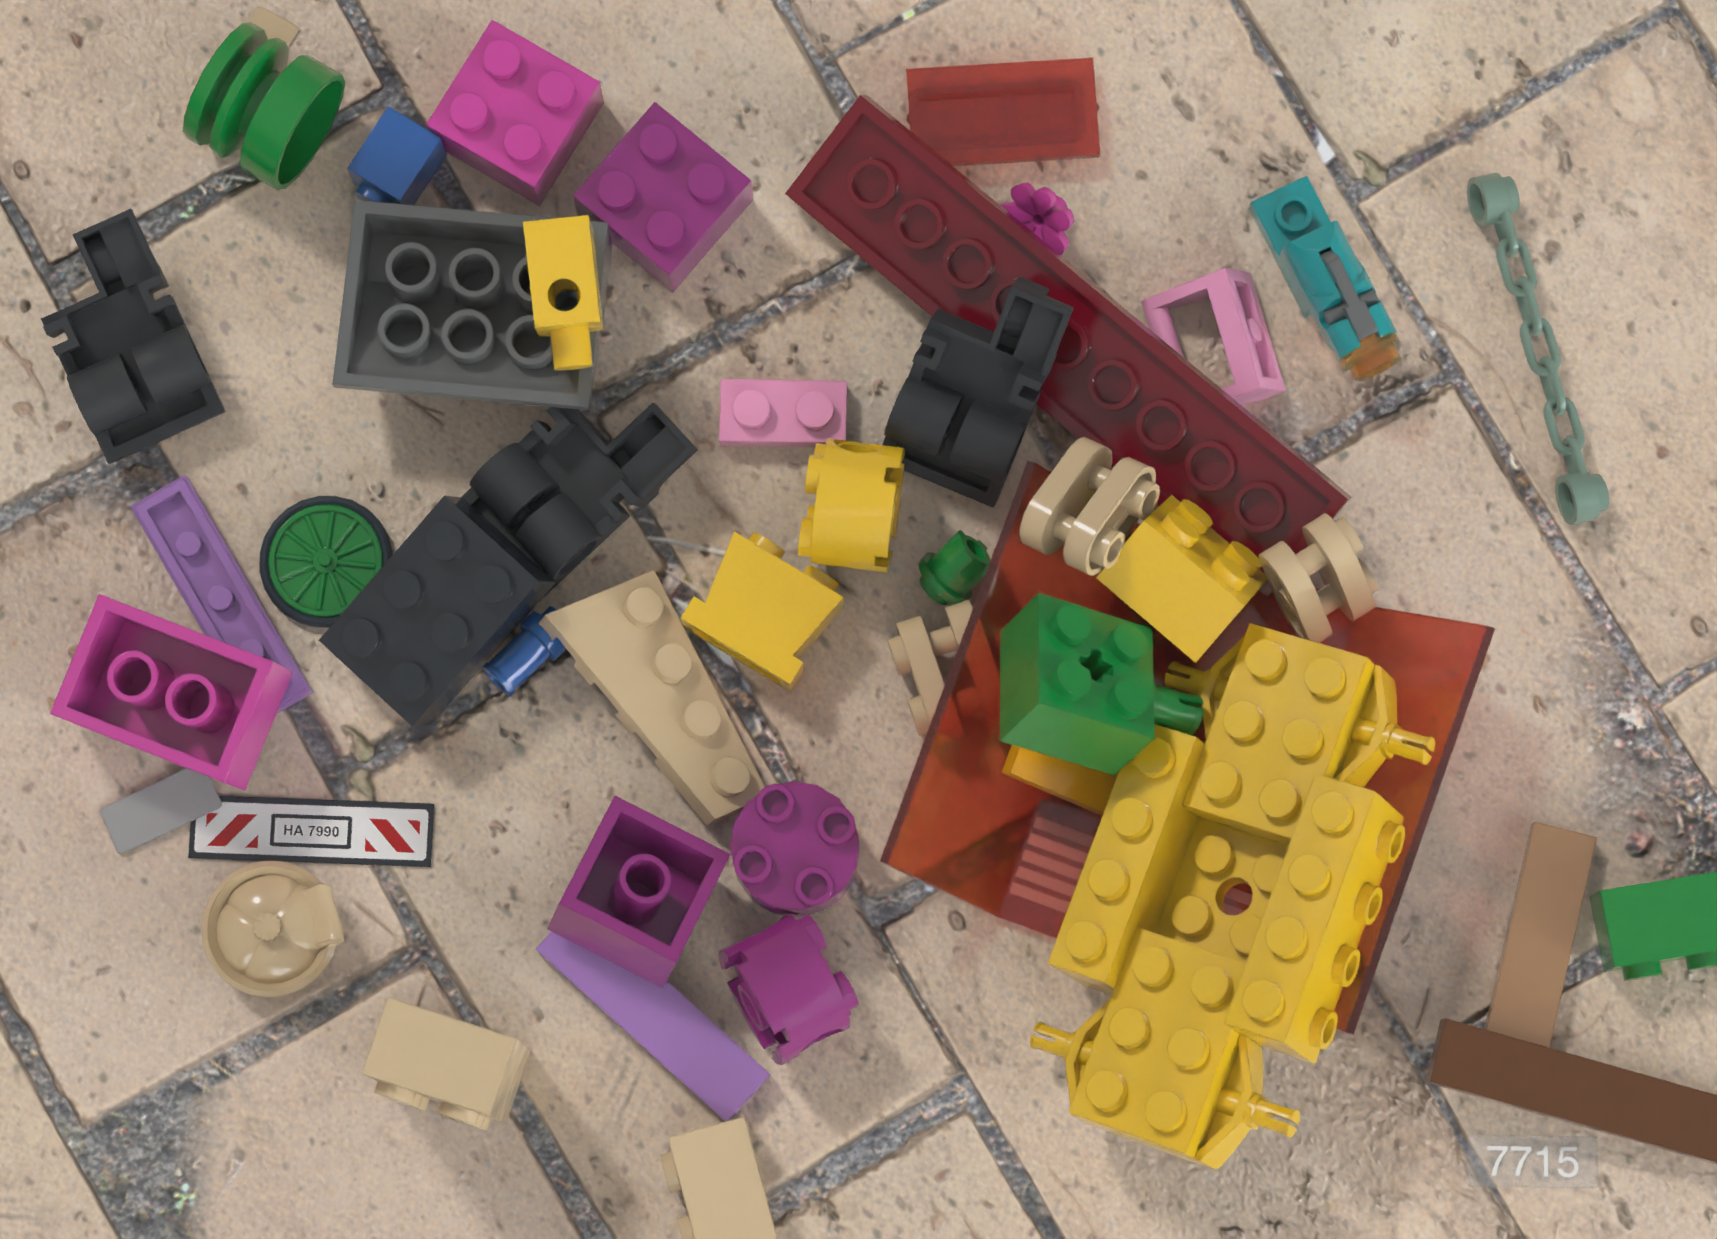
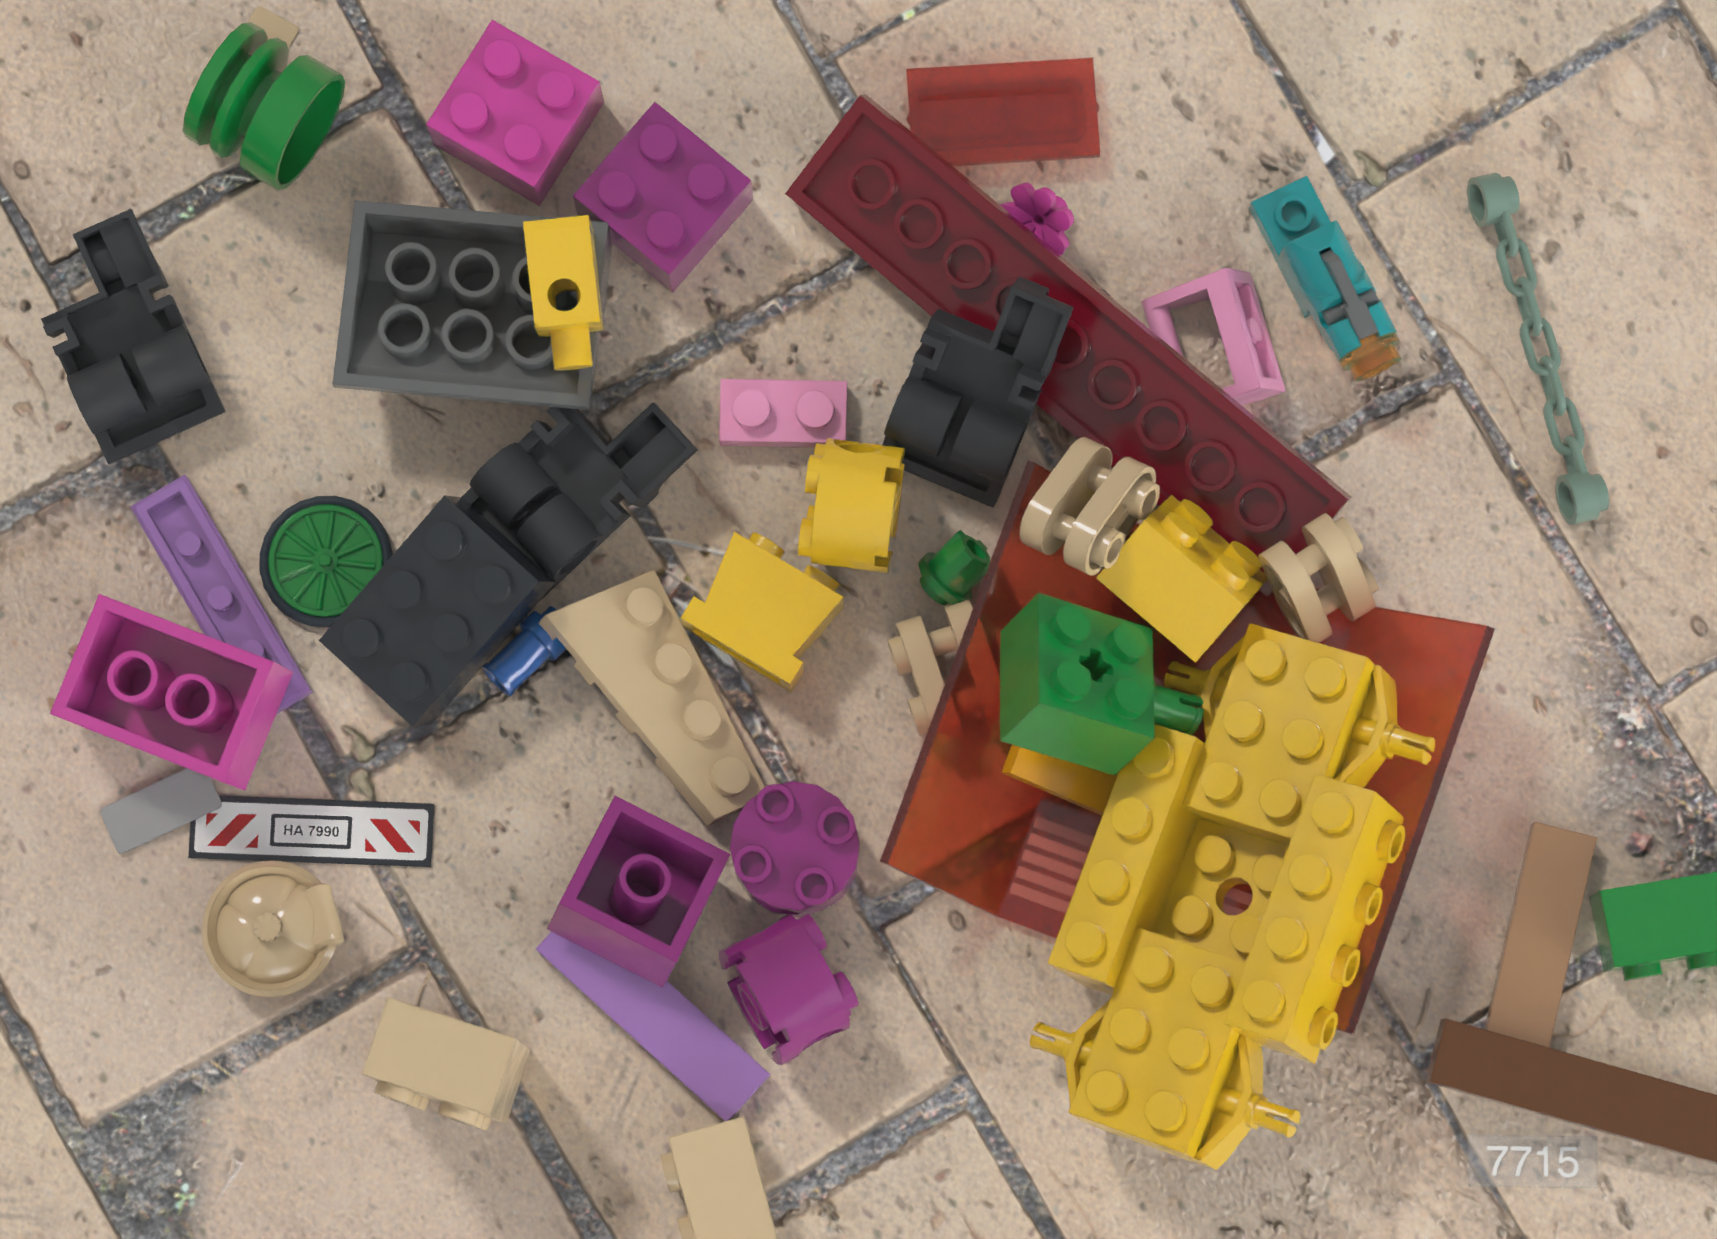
blue brick [347,106,447,205] -> none

